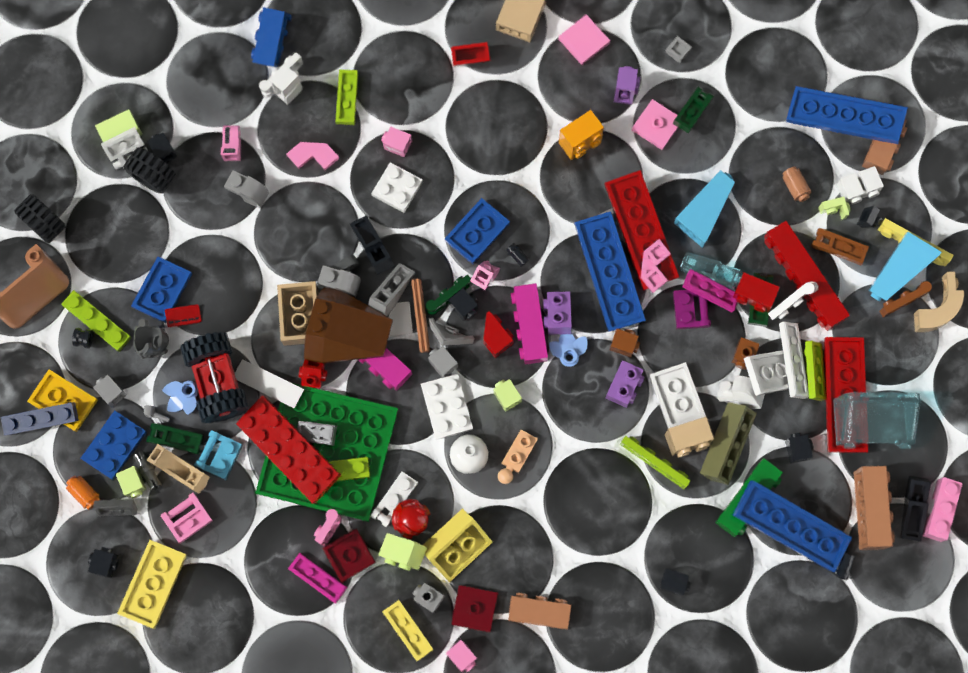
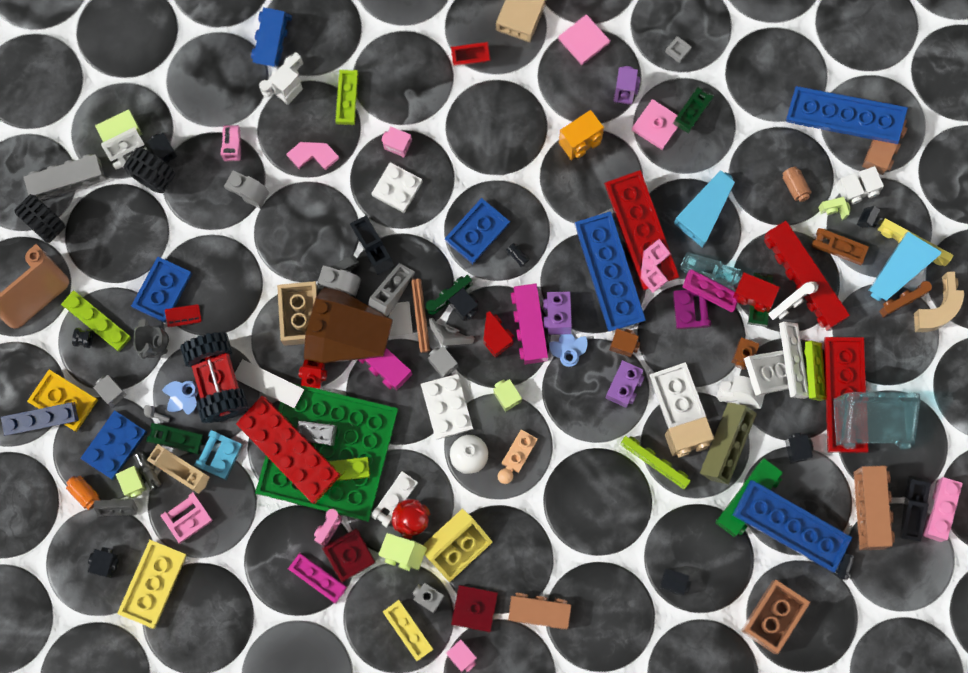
bright pink leg [471,261,500,290] -> none
none -> light grey brick [23,154,106,201]
none -> nougat brick [741,580,810,654]

